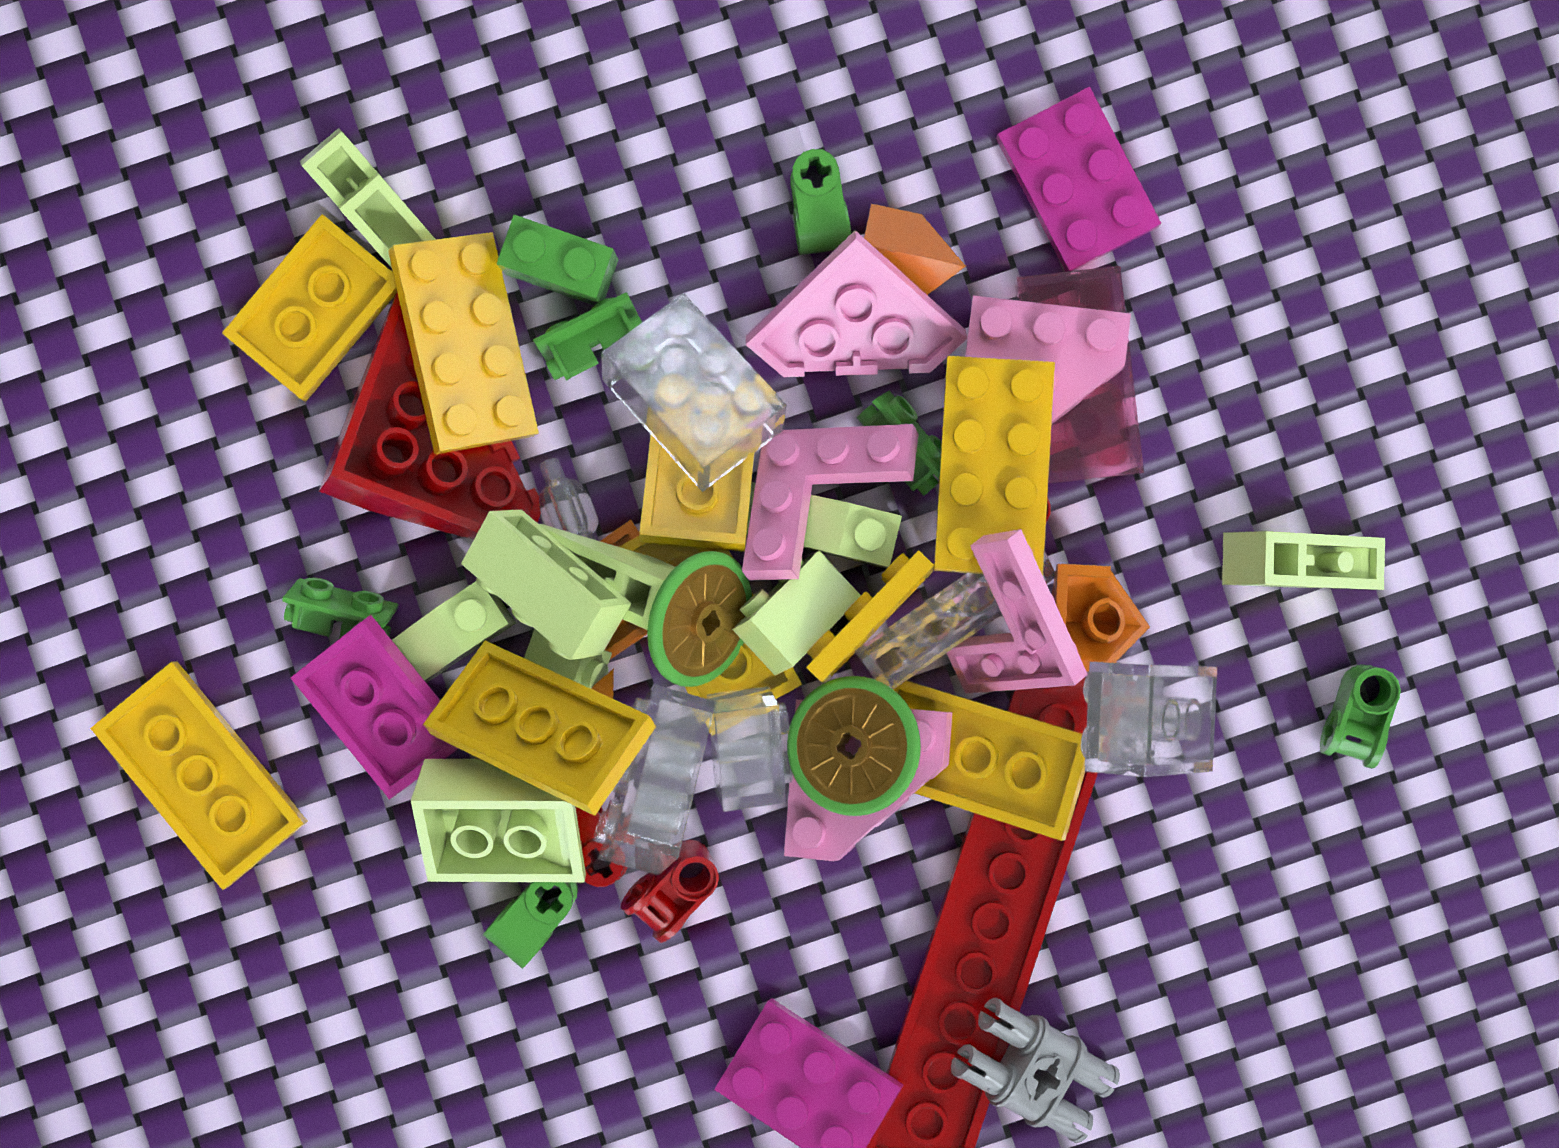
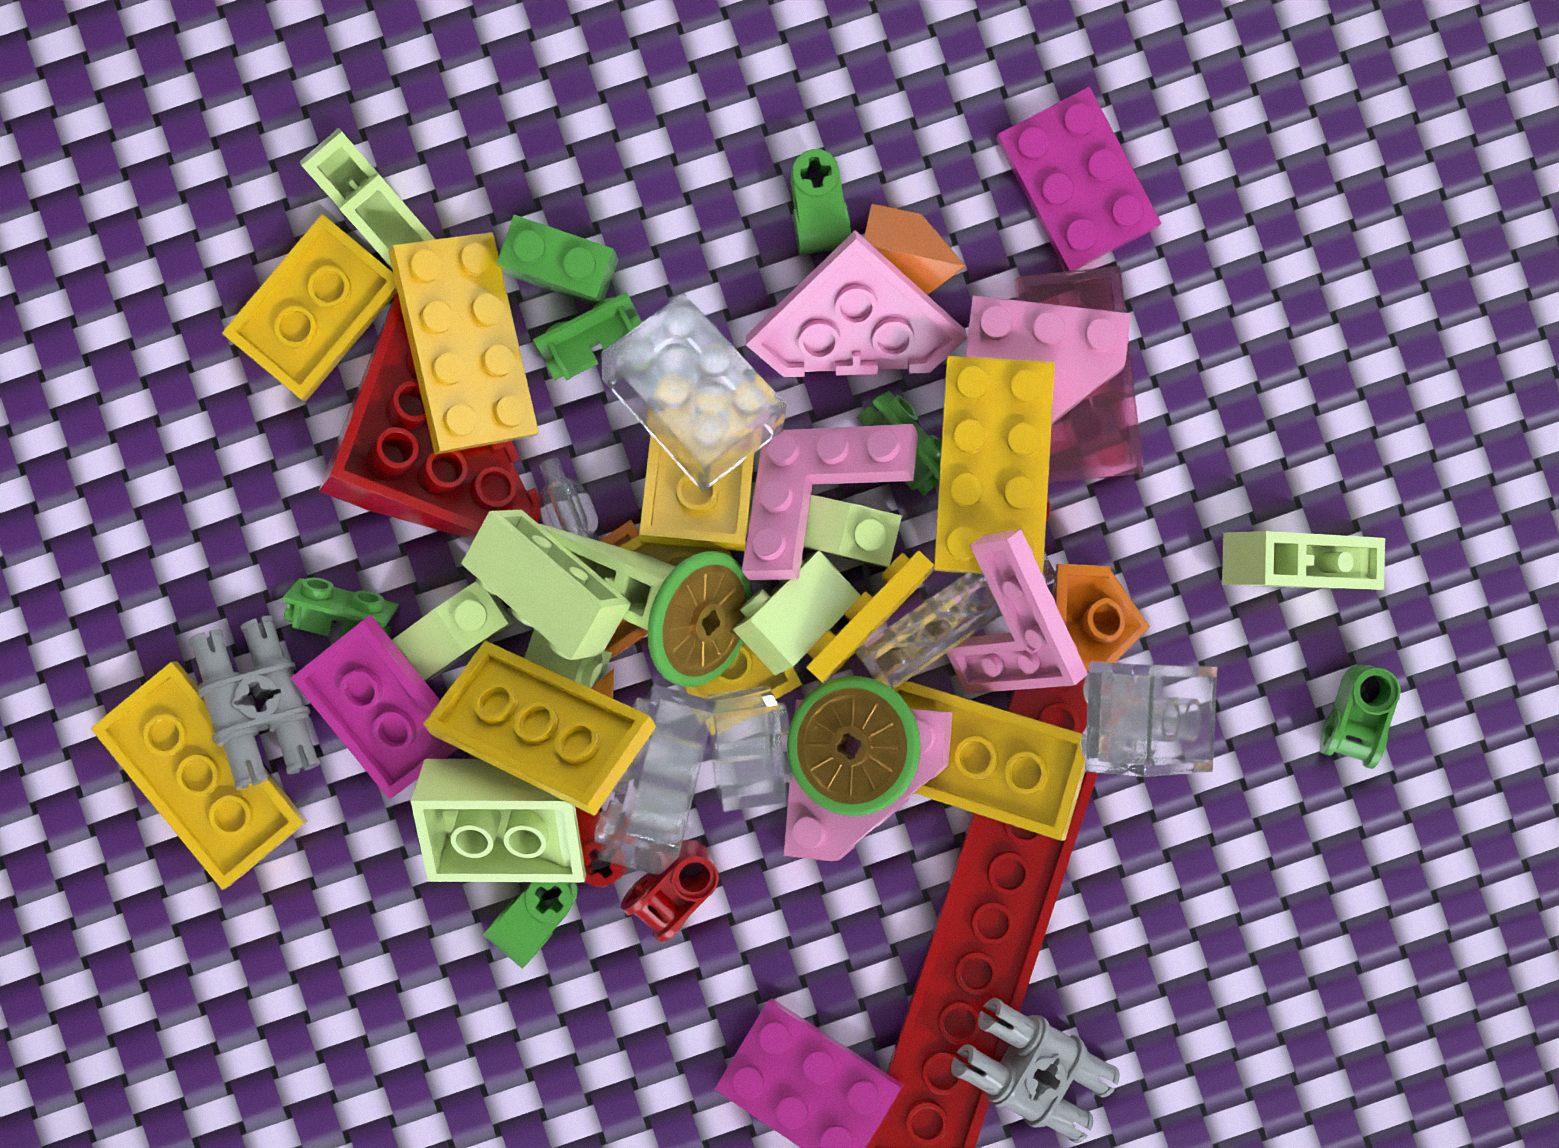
none -> light grey pin [189,616,320,790]

